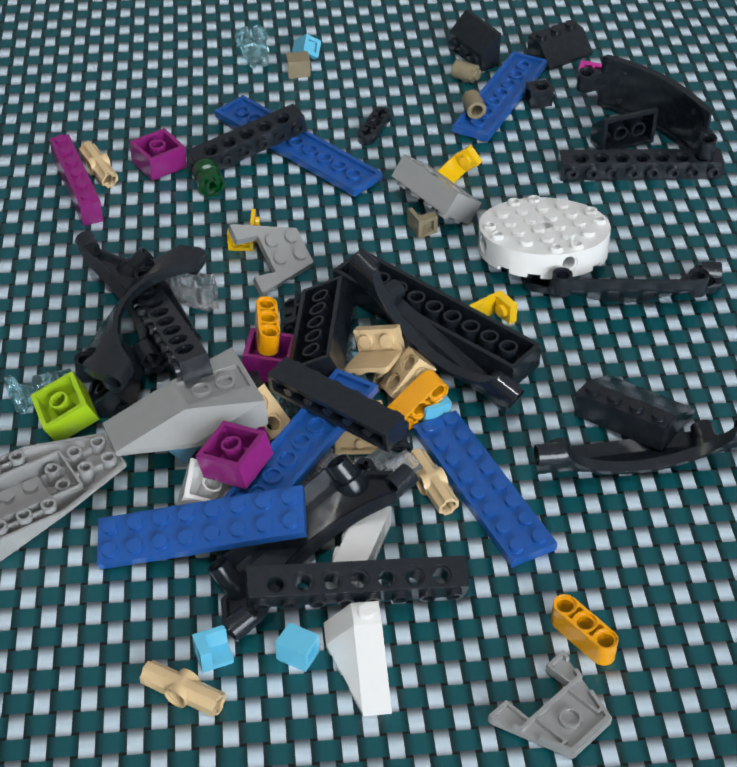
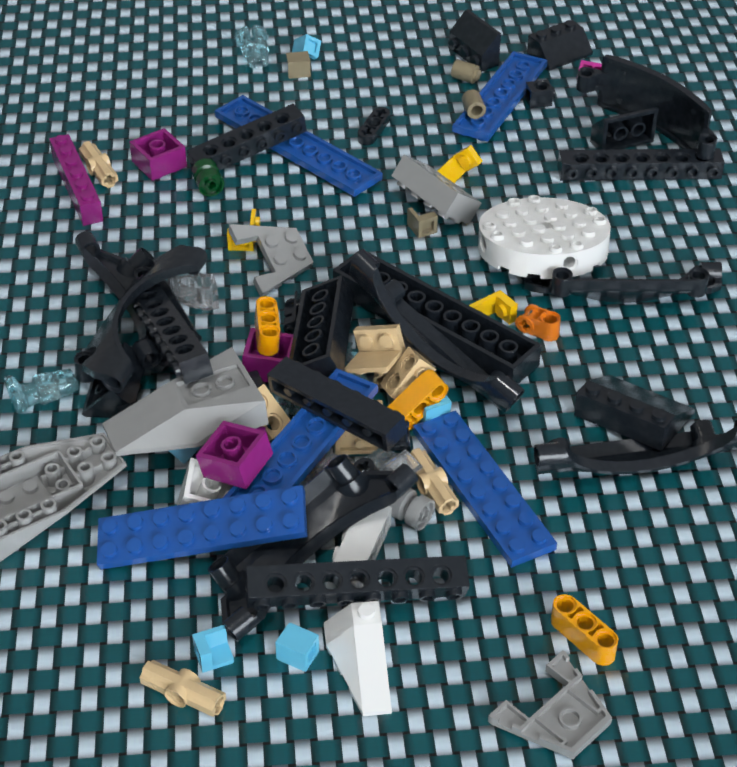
lime brick [30,371,100,441] -> none
none -> light grey wheel [390,488,435,530]
none -> orange piece [515,304,561,341]

